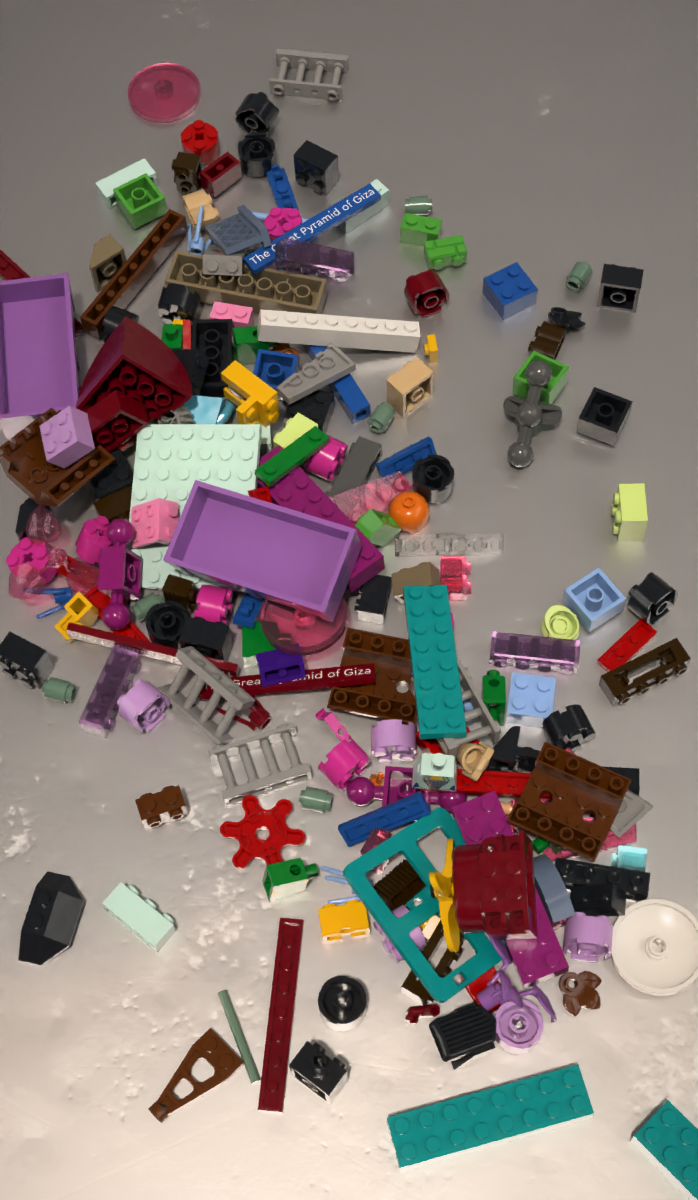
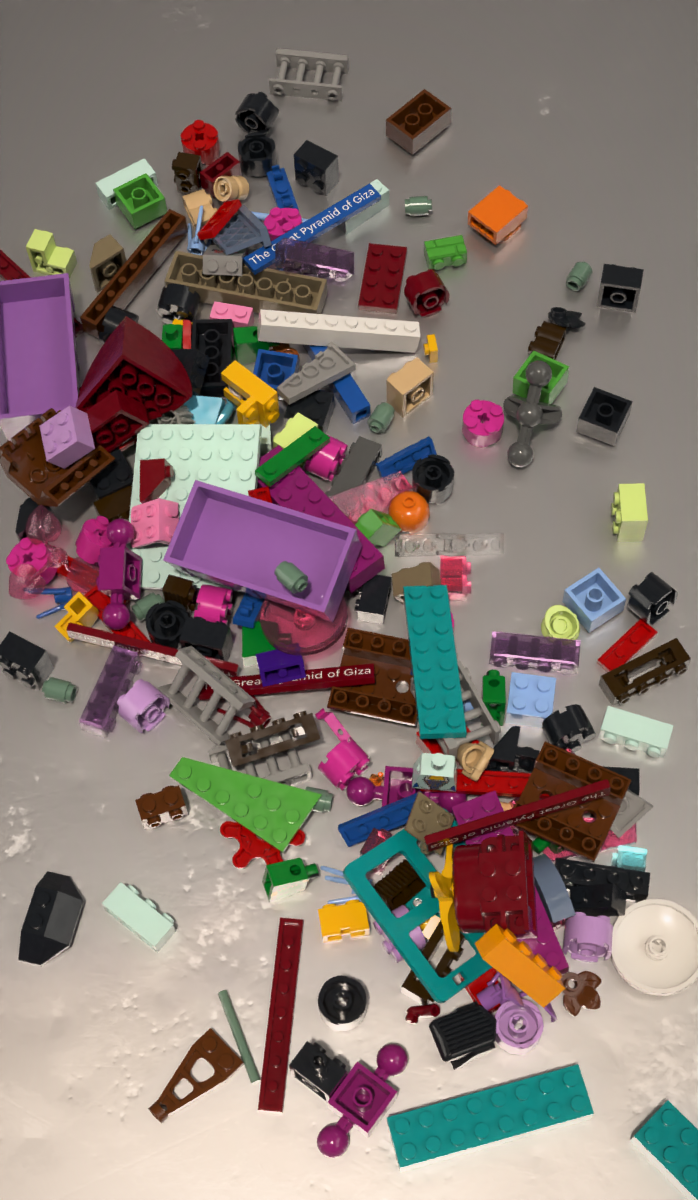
clear pink dish [128,63,201,123] -> none
lavender brick [371,719,416,763] -> none
bright green brick [400,213,442,247] -> none
blue brick [482,262,538,320] -> none
none -> yellowish green brick [26,229,77,278]
none -> dark red slope [140,458,174,504]
none -> bright green wing [169,757,322,853]
none -> red tile [197,199,242,240]
none -> tan wheel [213,176,249,202]
none -> dark brown brick [225,711,321,768]
none -> sand green brick [274,561,308,593]
none -> magenta brick [317,1044,408,1158]
none -> dark red plate [358,243,407,314]
none -> reddish brown brick [386,89,452,155]
none -> dark tan hinge [404,791,454,855]
none -> dark red tile [424,779,611,852]
none -> dark pink brick [462,400,504,448]
none -> orange brick [468,185,528,245]
none -> light orange brick [475,924,566,1008]
none -> light aqua brick [598,706,674,758]

